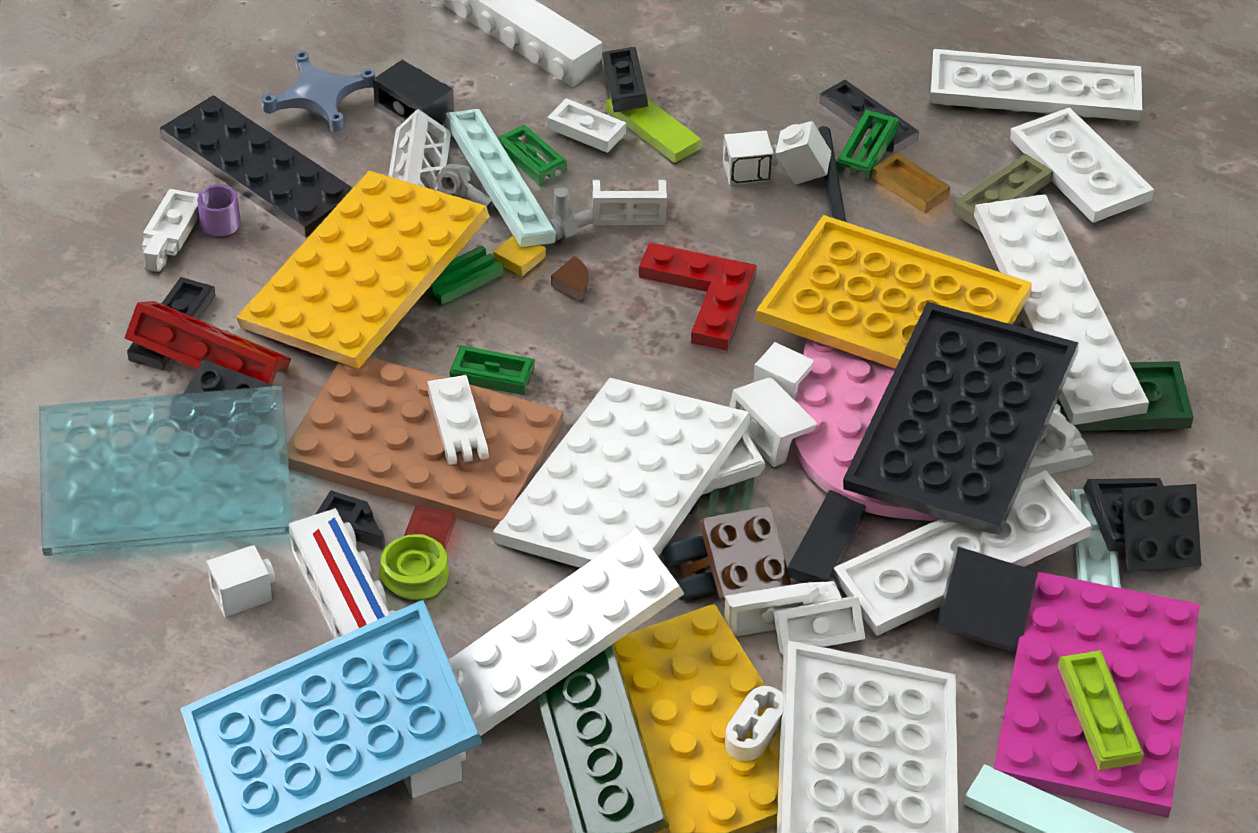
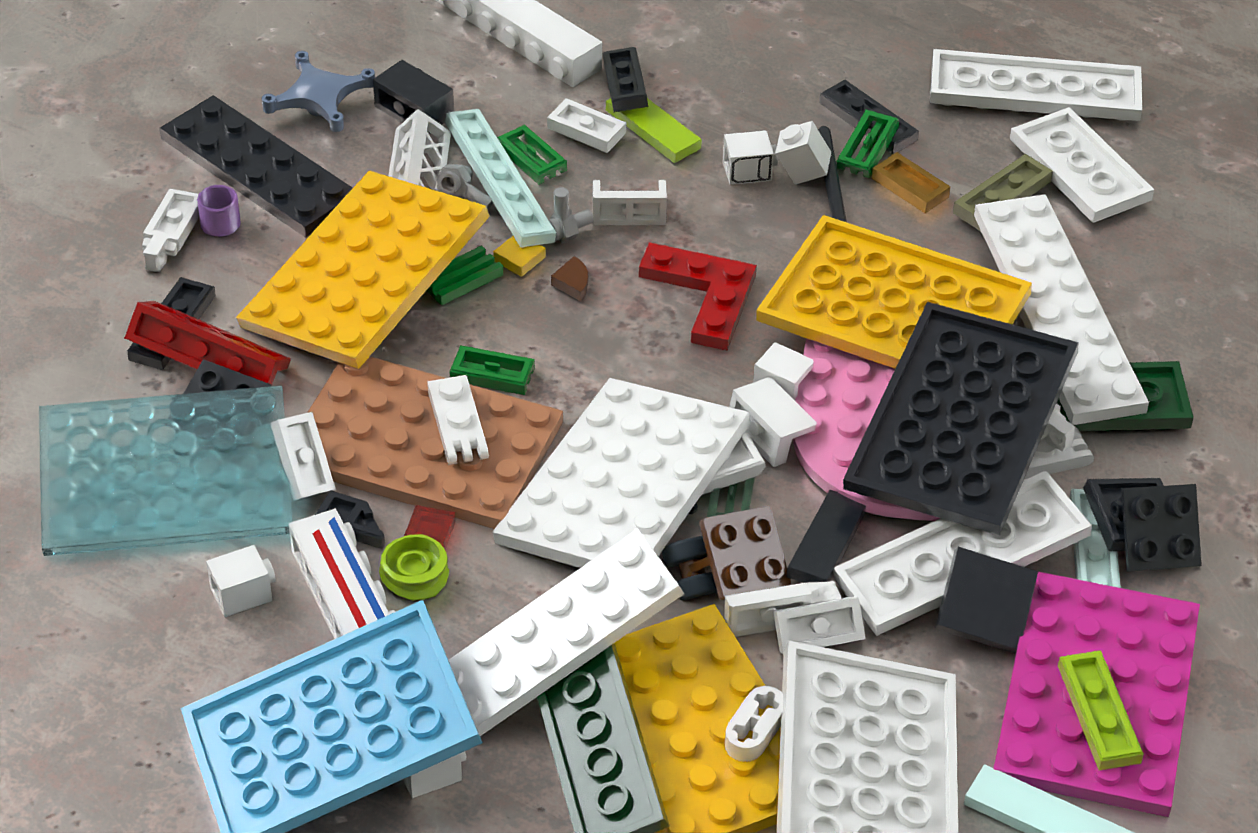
none -> white plate [270,412,335,501]

